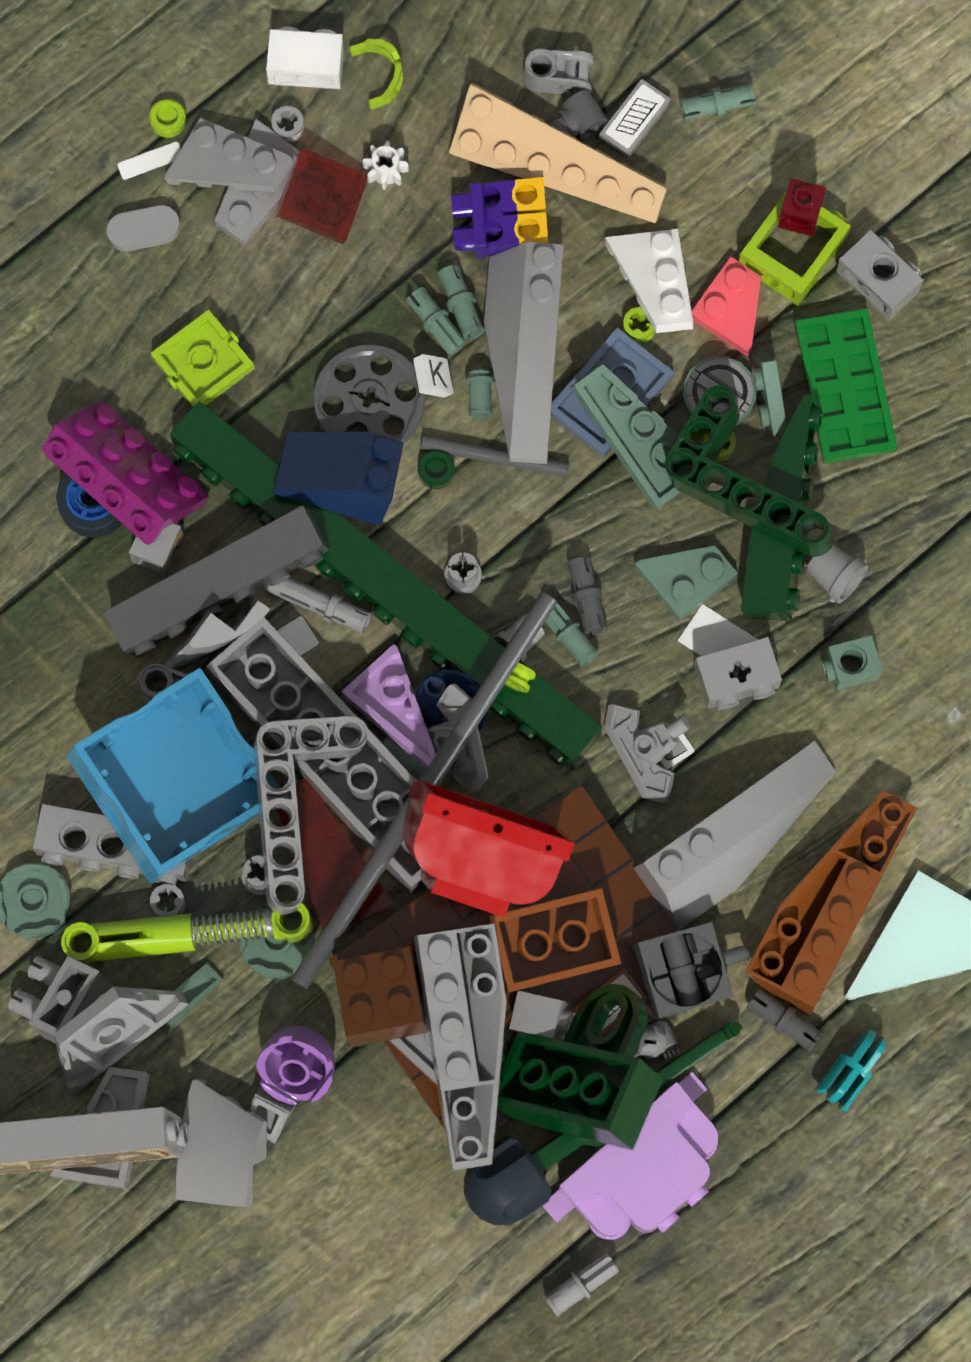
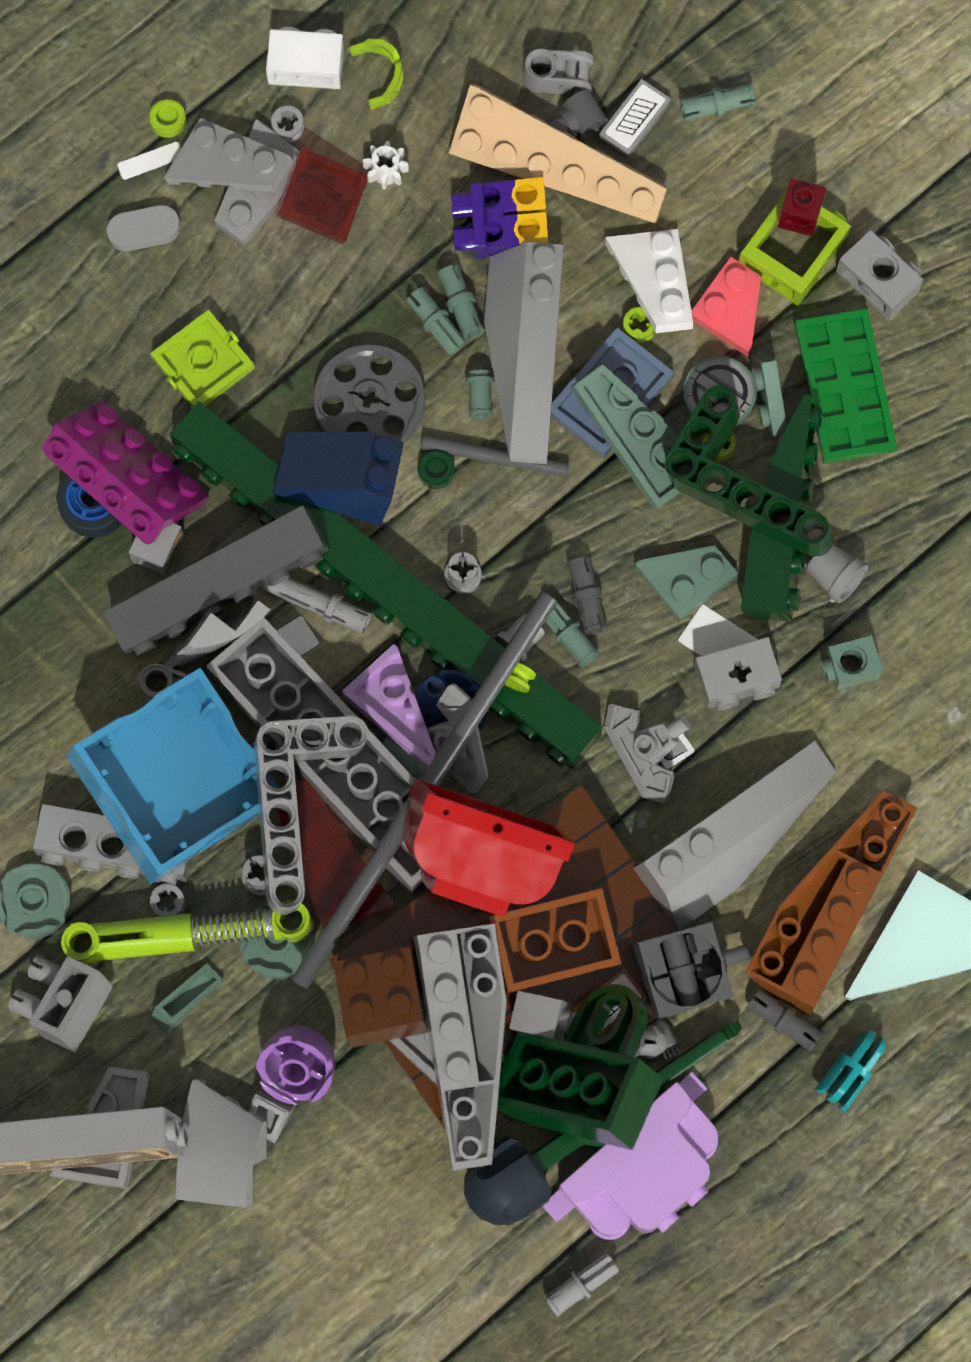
light grey wing [53,986,188,1095] -> none
white tile [413,354,454,398] -> none

